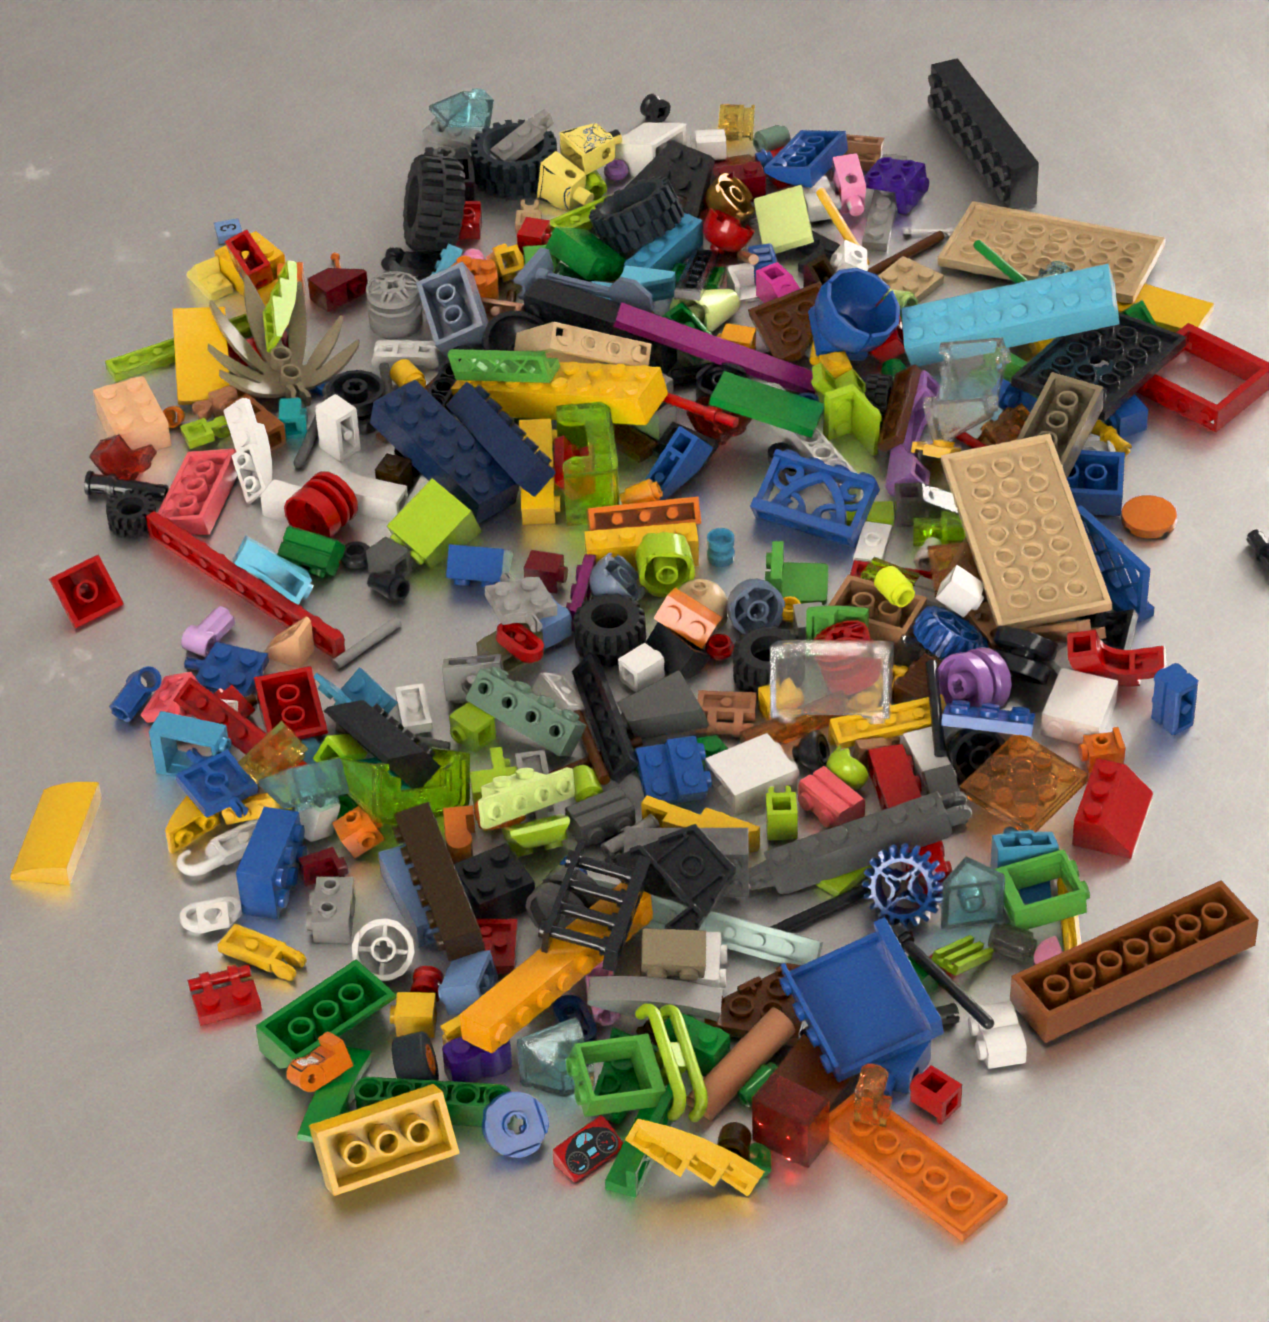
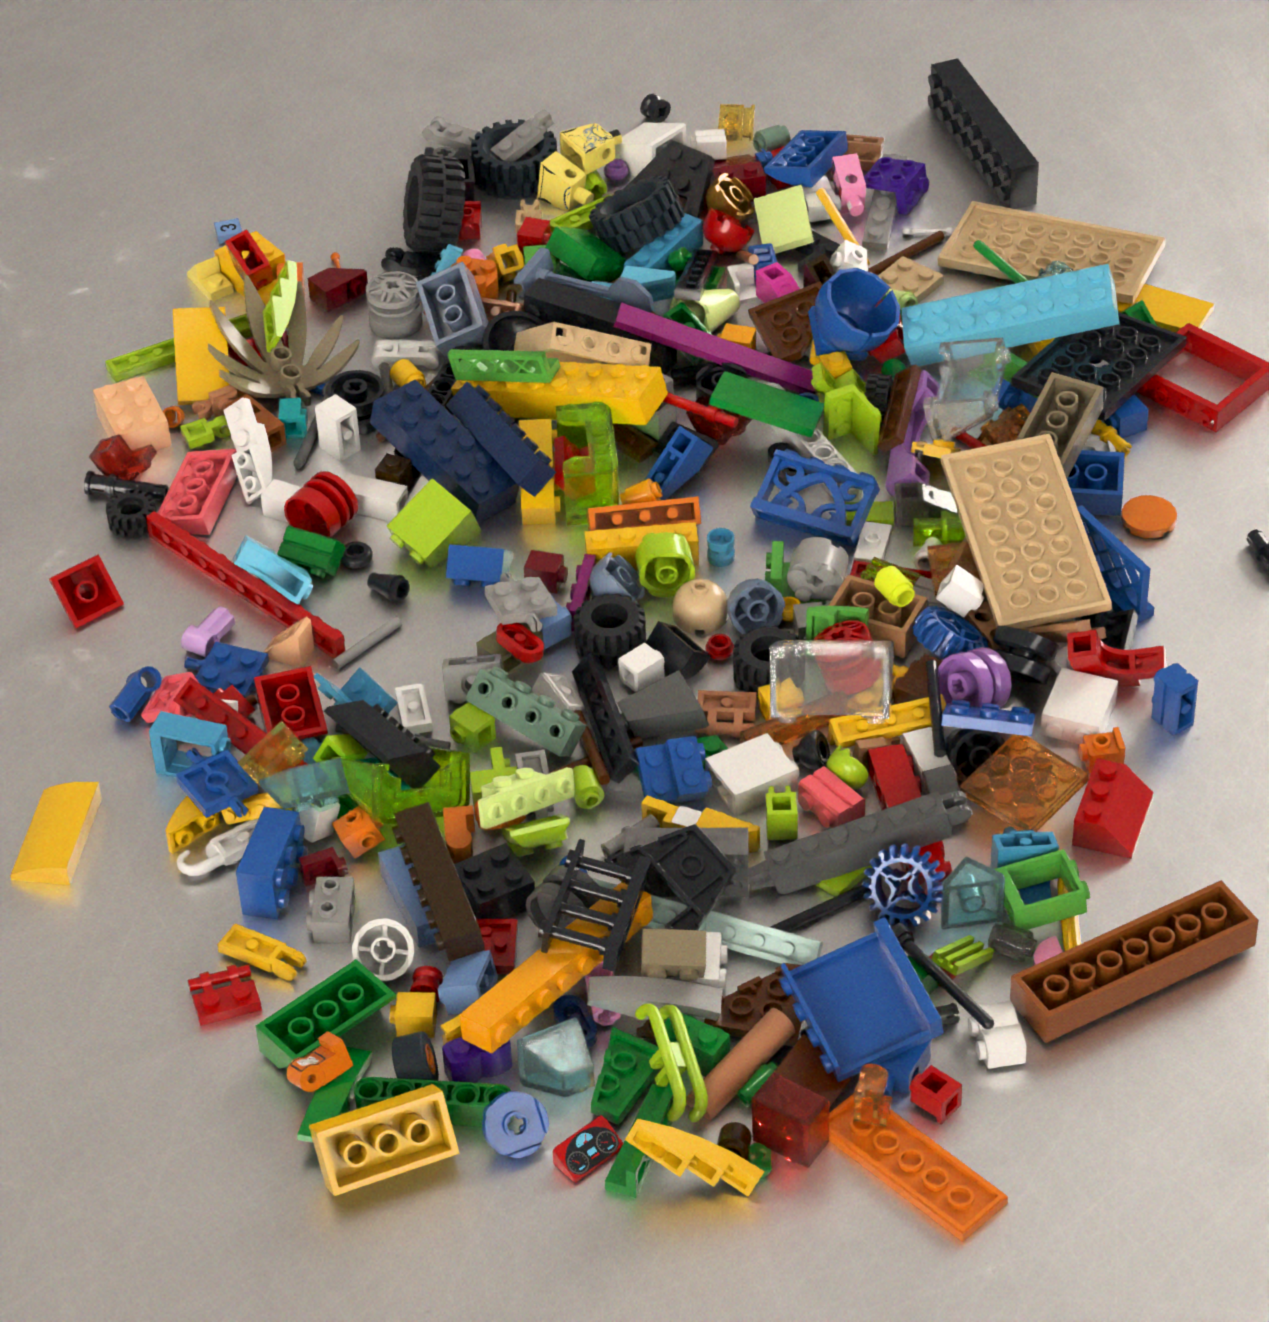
white bracket [180,896,242,934] -> none
dark grey brick [366,536,412,576] -> none
clear light blue slope [429,88,494,127] -> none
dark grey brick [565,786,636,847] -> none
bright green window [566,1034,666,1117] -> none
brick [653,588,723,649] -> none
clear smoke plate [889,635,940,667] -> none
none -> green piece [668,247,692,271]
none -> white sticker [672,806,702,827]
none -> light grey brick [787,537,849,602]

